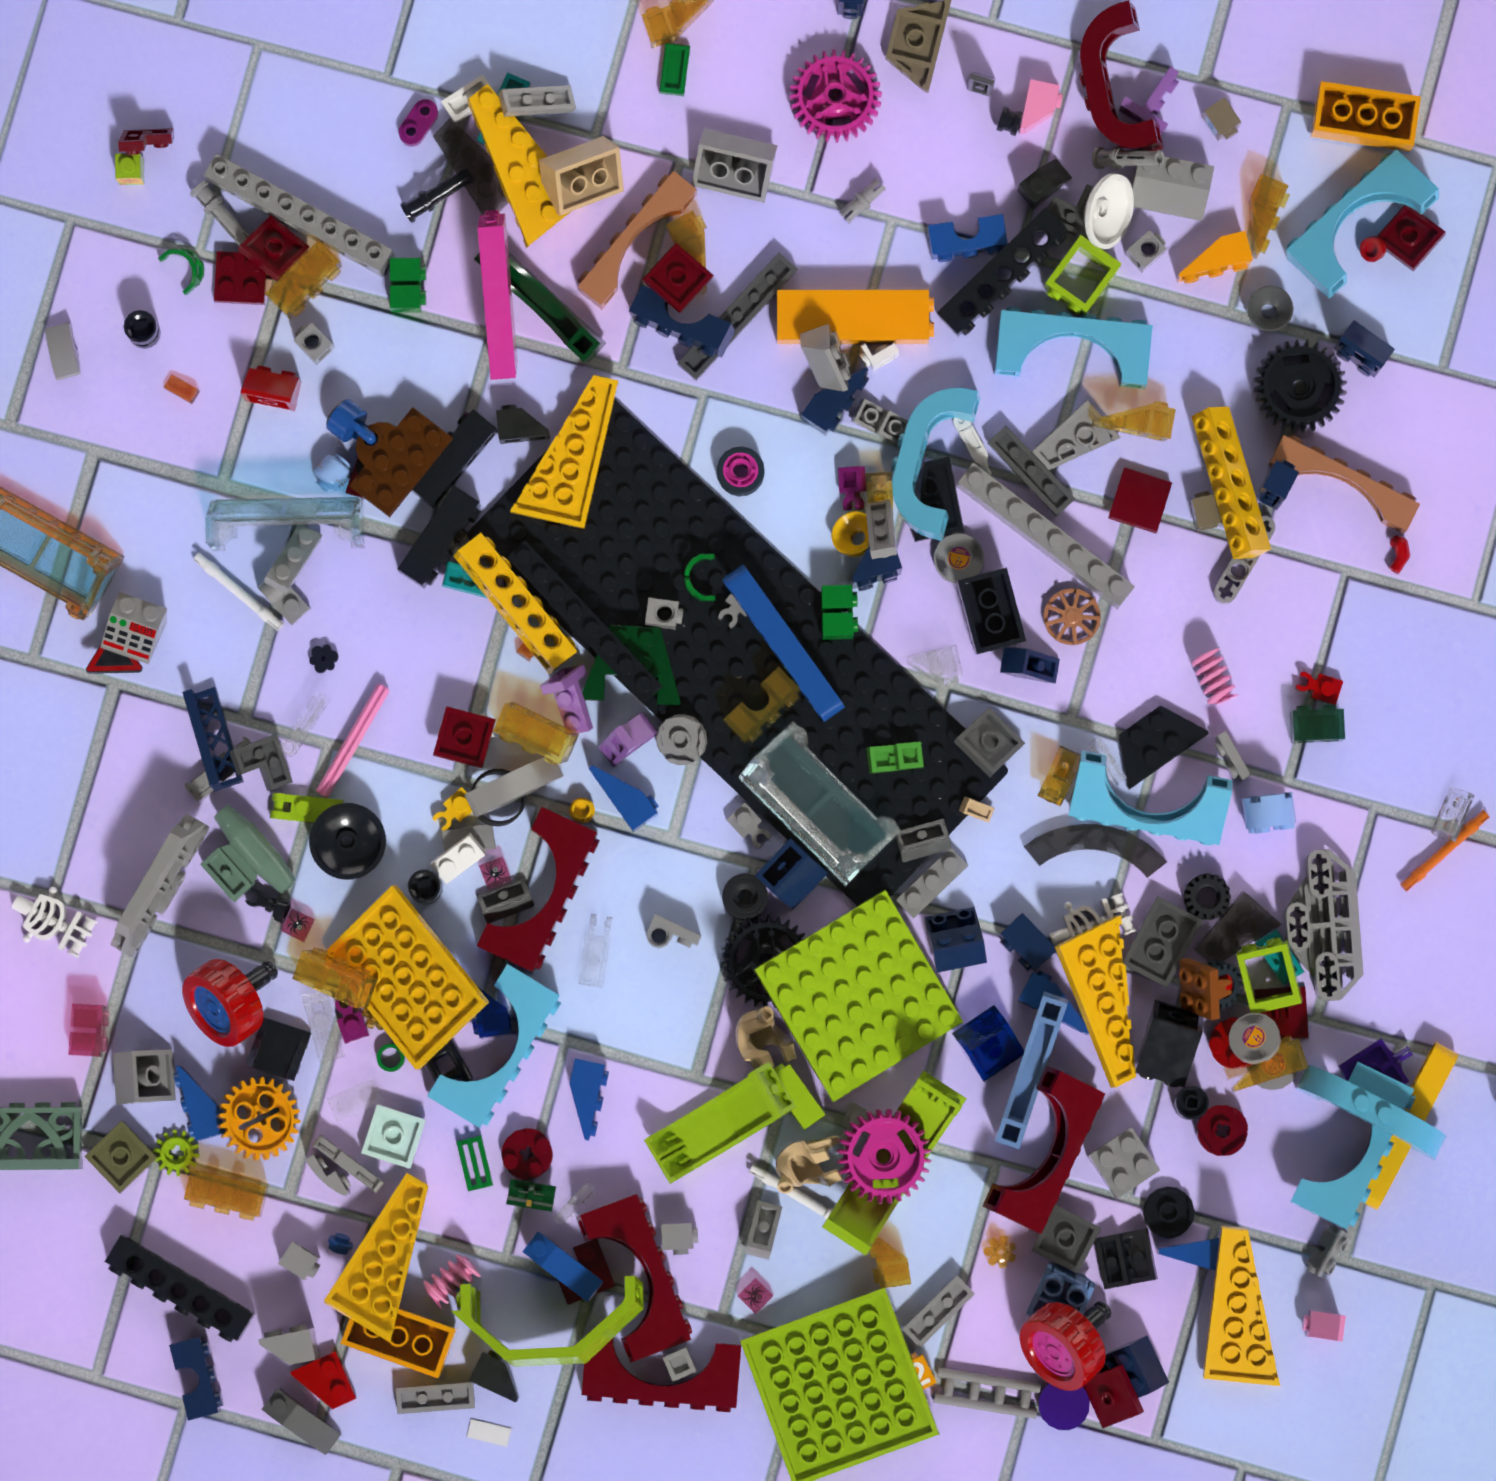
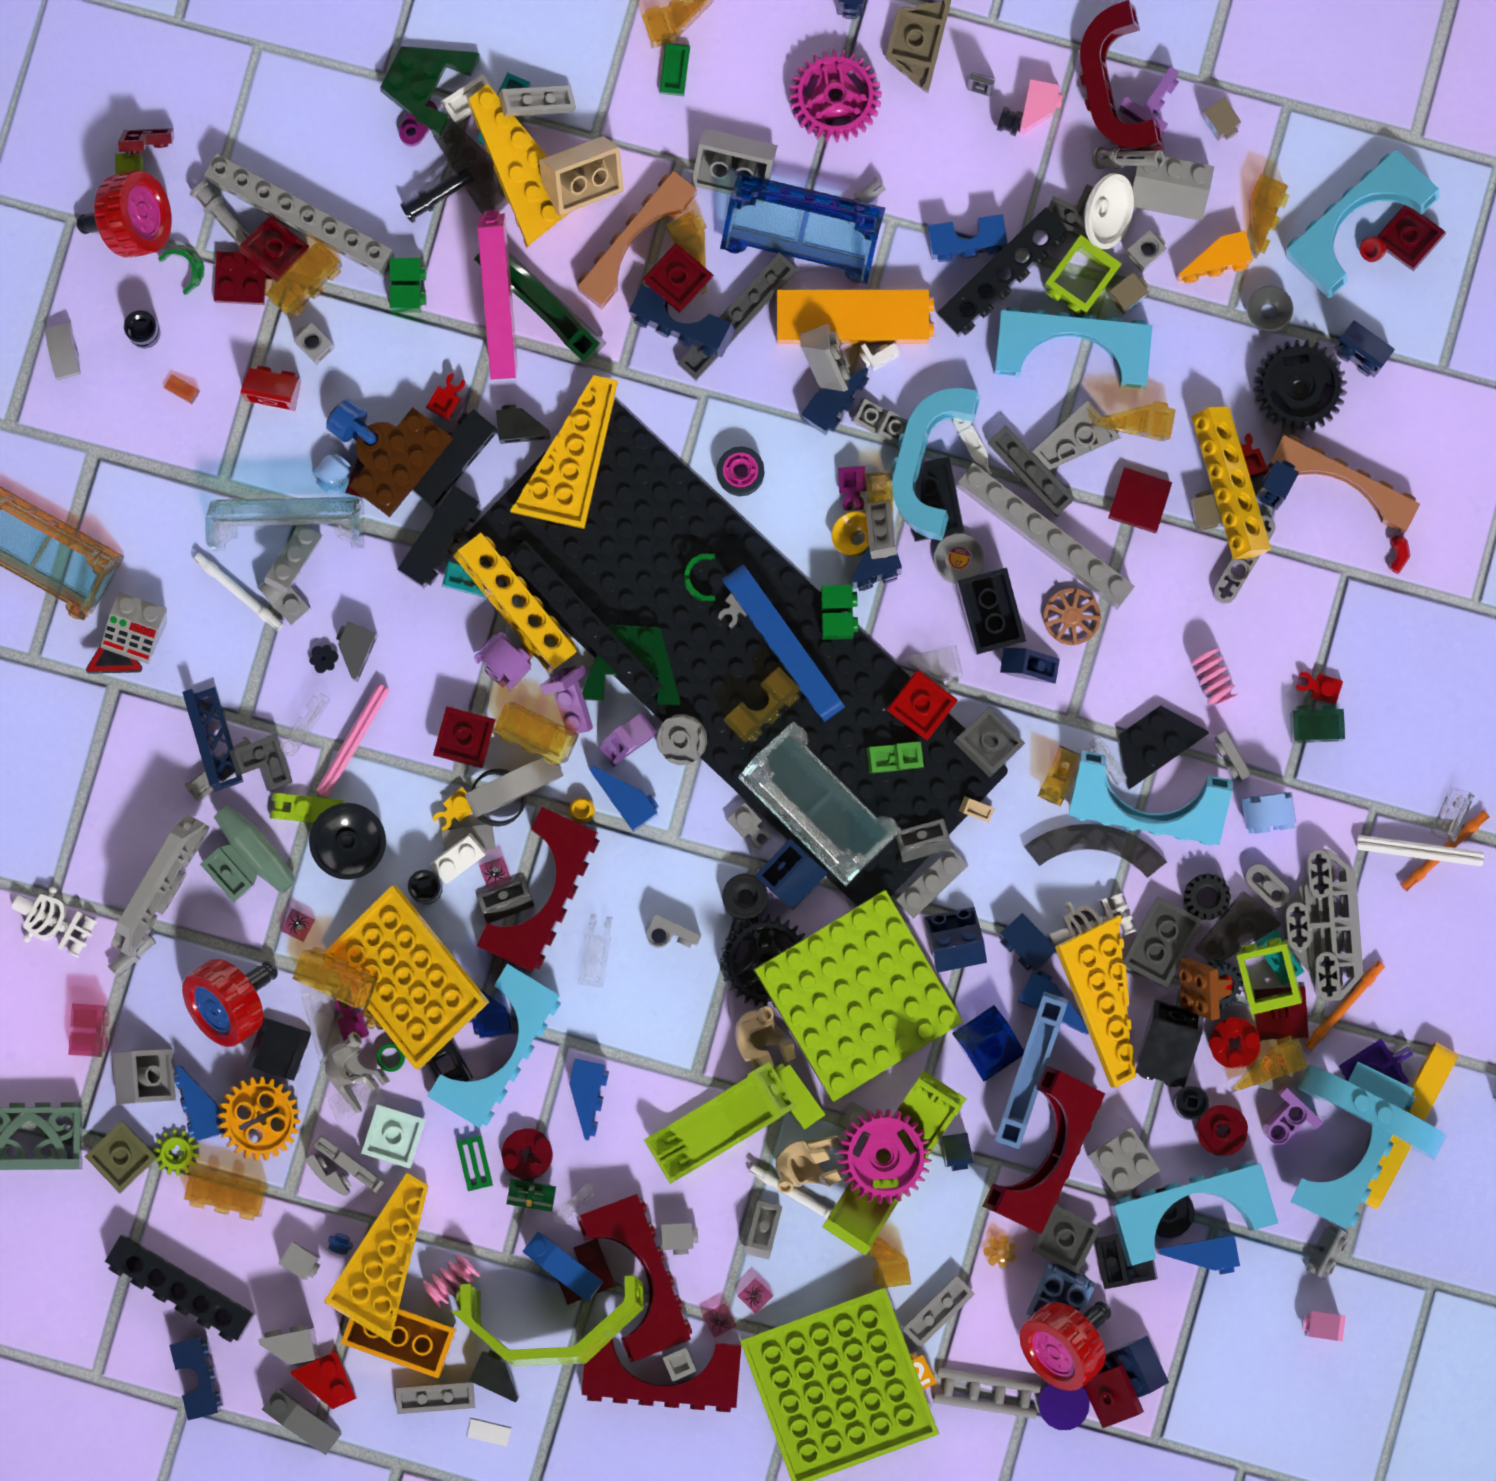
black piece [245,889,291,923] -> none
light grey brick [645,598,683,630] -> none
pearl dark grey slope [1017,159,1072,210] -> none
yellow wing [1203,1226,1280,1386] -> none
light grey tile [1229,1013,1281,1064] -> none
light orange brick [1310,81,1421,152] -> none
none -> red wheel [76,171,172,258]
none -> light grey pin [108,934,156,977]
none -> light grey piece [324,1032,390,1113]
none -> dark grey slope [336,621,378,682]
none -> dark green wing [380,46,480,138]
none -> red plate [426,373,466,421]
none -> medium lavender brick [473,631,532,691]
none -> clear pink tile [702,1303,737,1338]
none -> windscreen [720,172,886,284]
none -> red plate [886,669,958,741]
none -> dark blue slope [941,1132,973,1171]
none -> dark tan brick [1108,272,1149,315]
none -> medium azure arch [1110,1160,1278,1266]
none -> red plate [1240,433,1268,478]
none -> light grey plate [1245,864,1290,908]
none -> medium lavender tile [1262,1084,1323,1145]
none -> orange piece [1304,960,1386,1052]
none -> white axle [1357,835,1484,866]

